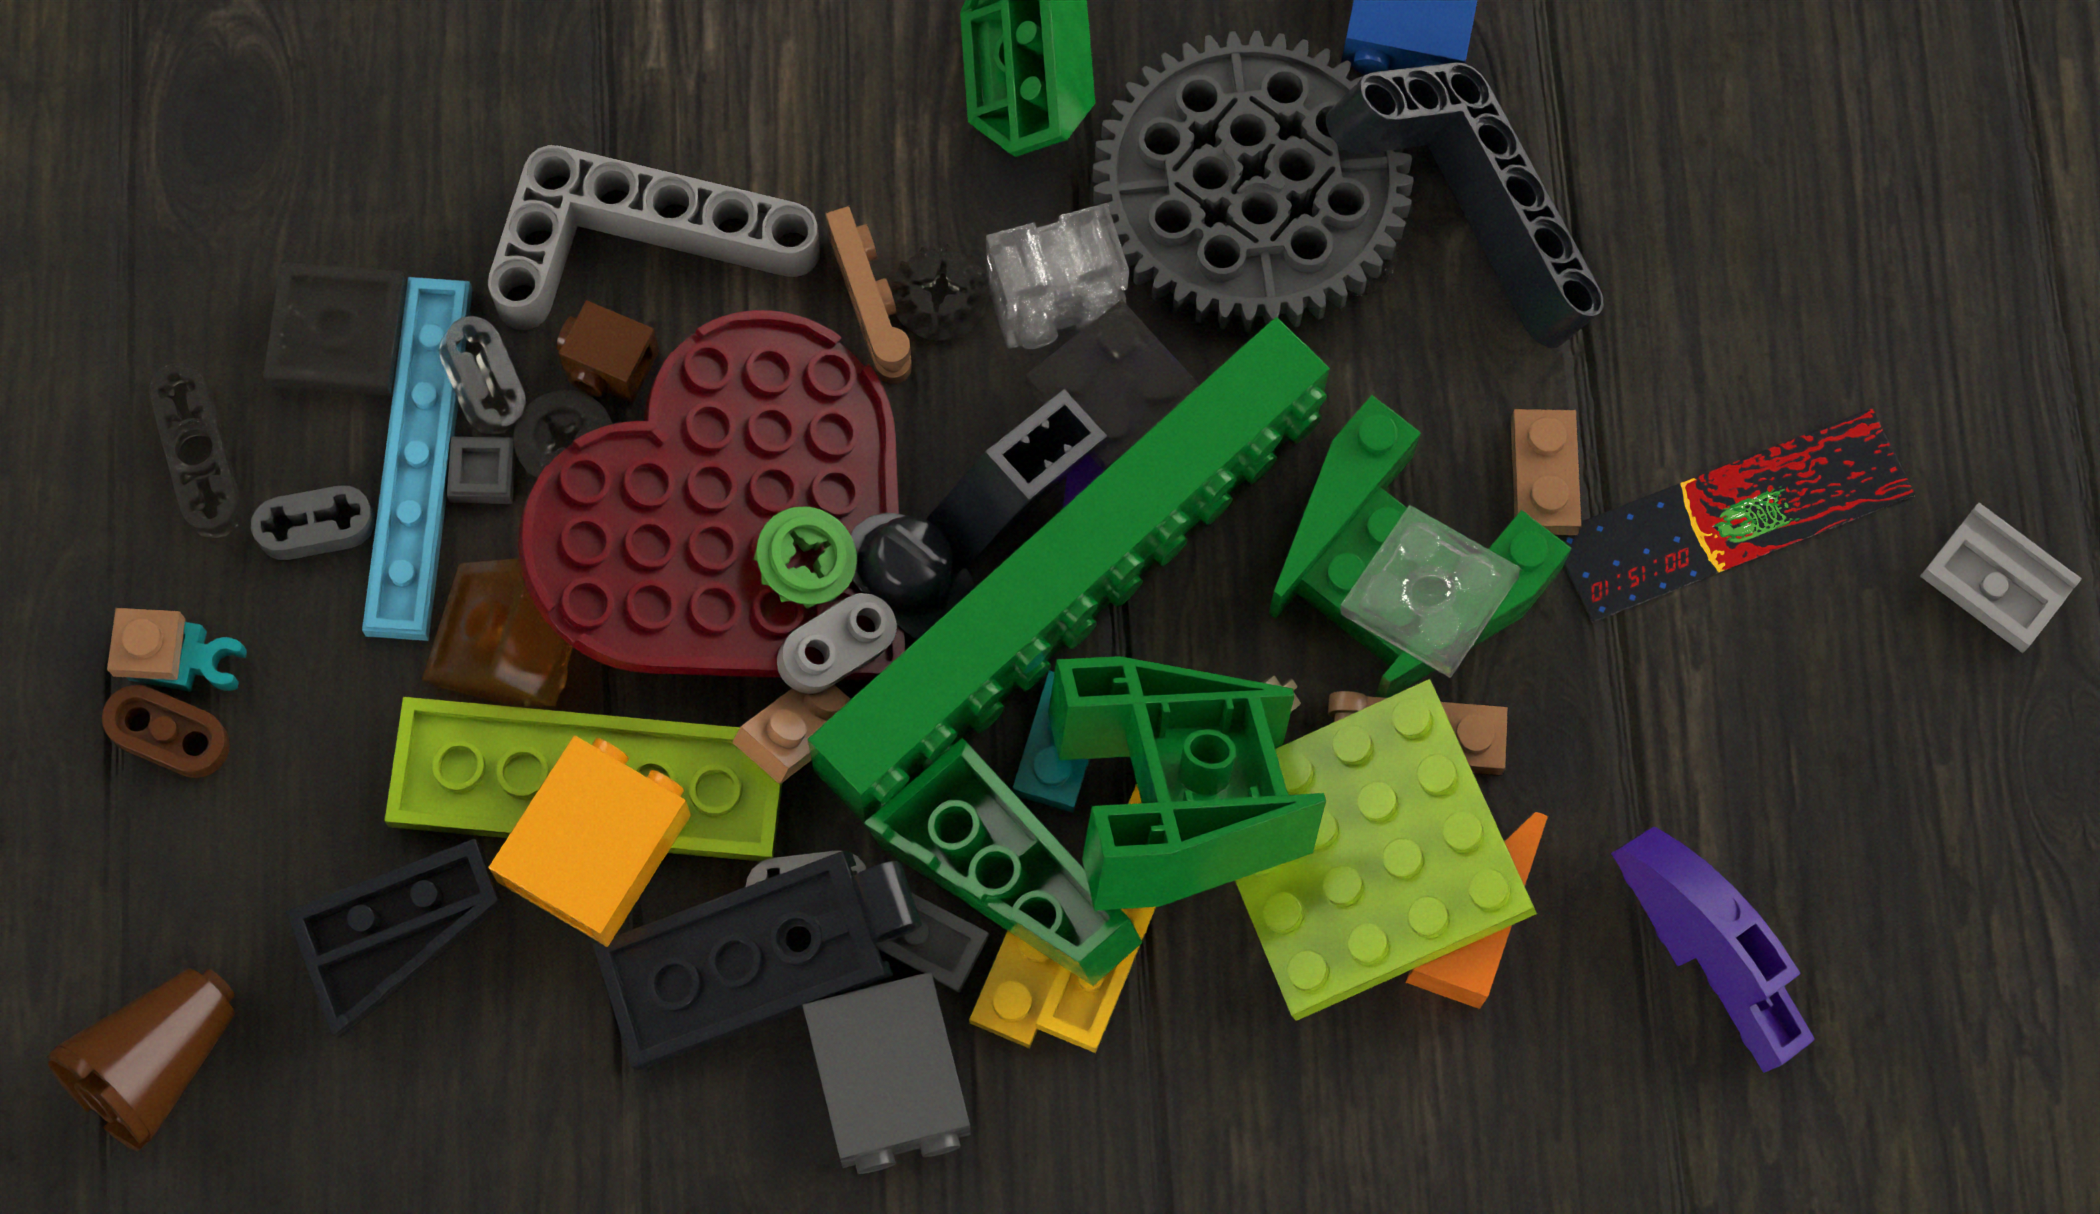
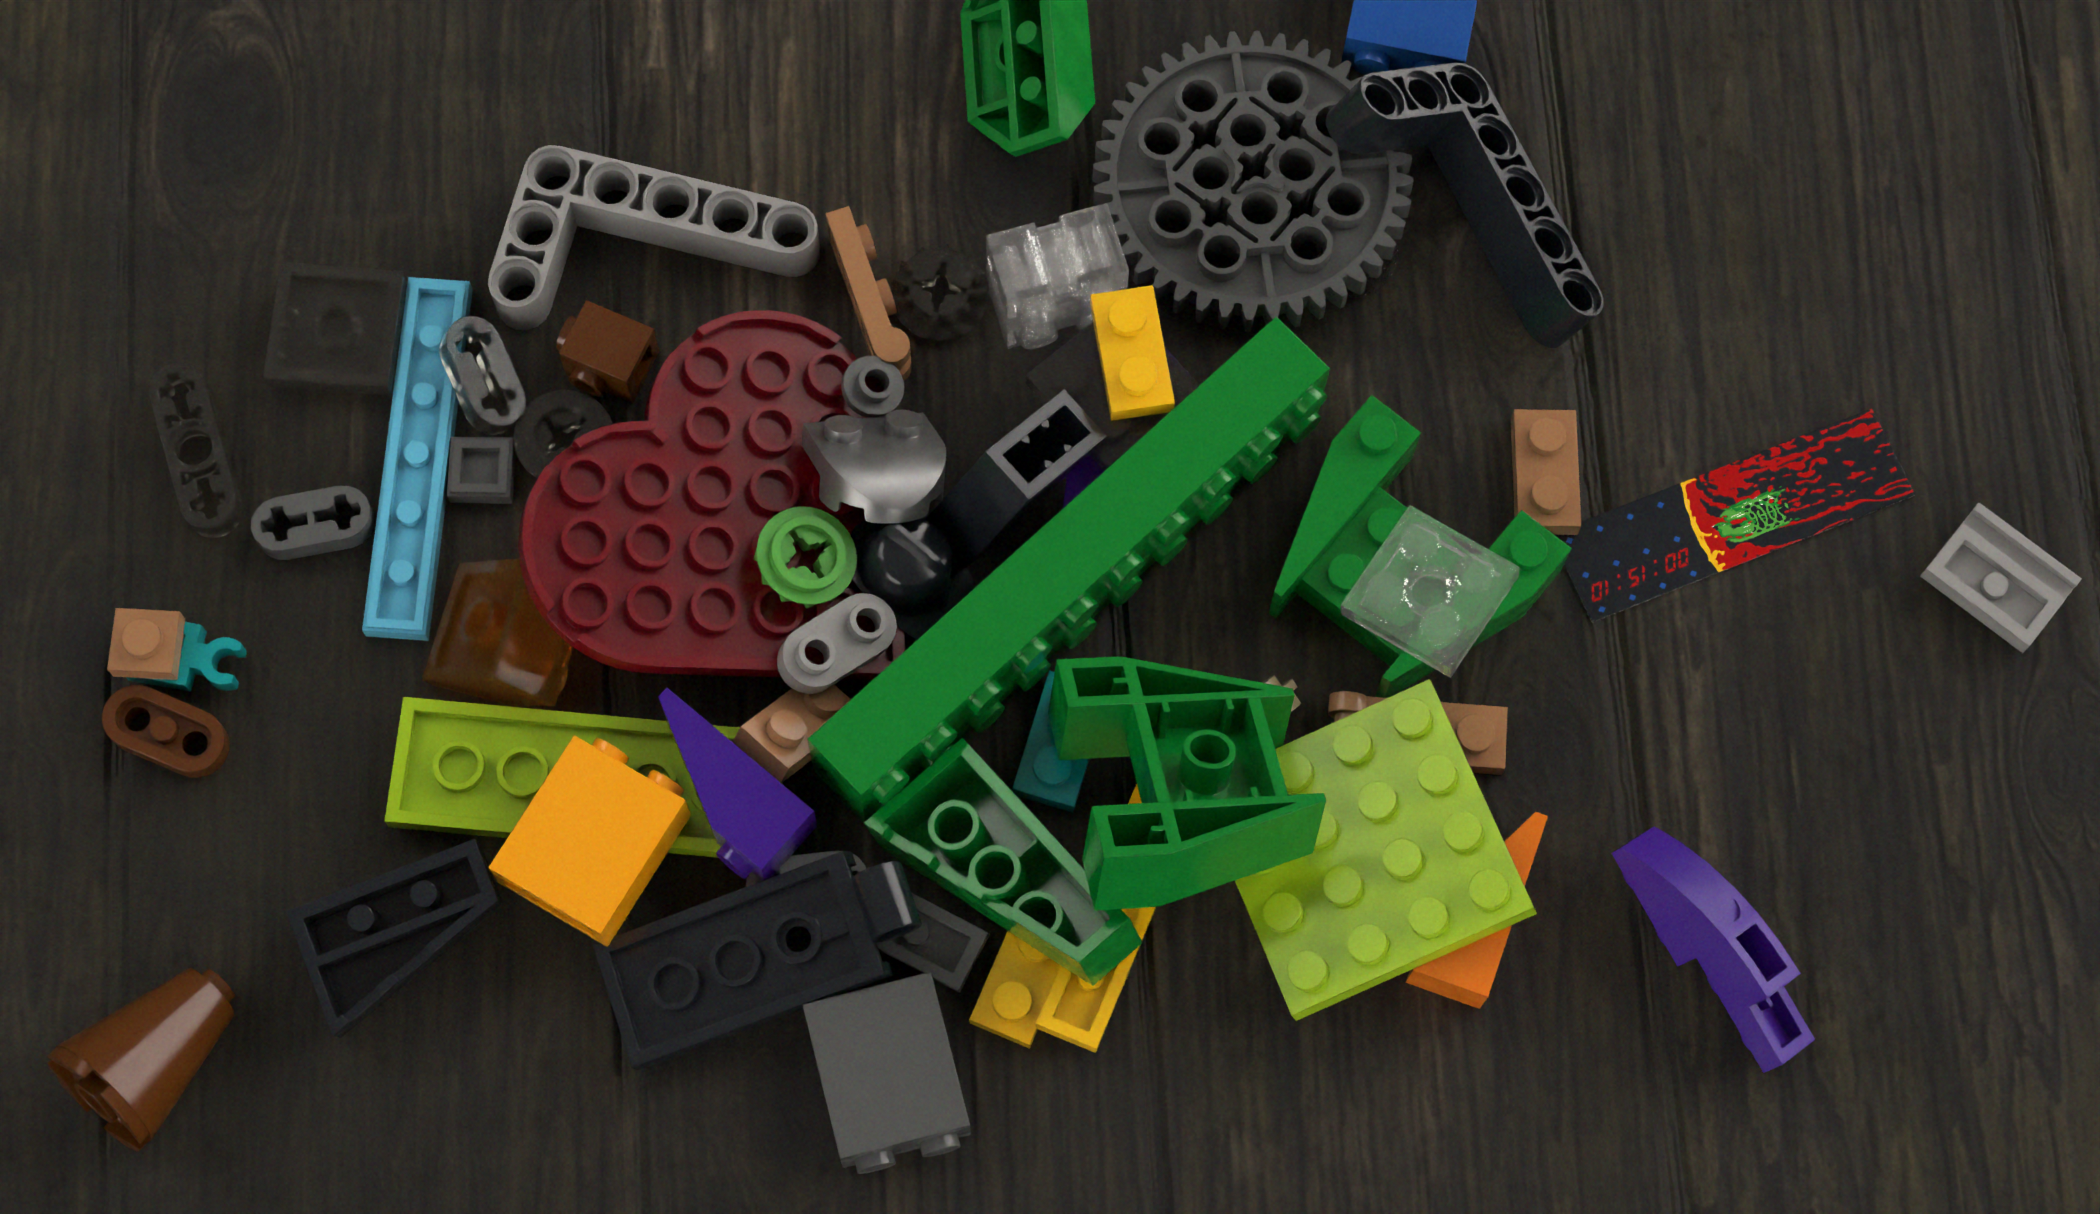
none -> dark purple slope [658,688,817,881]
none -> flat silver slope [802,410,946,523]
none -> dark grey plate [841,356,904,417]
none -> yellow plate [1090,285,1175,421]

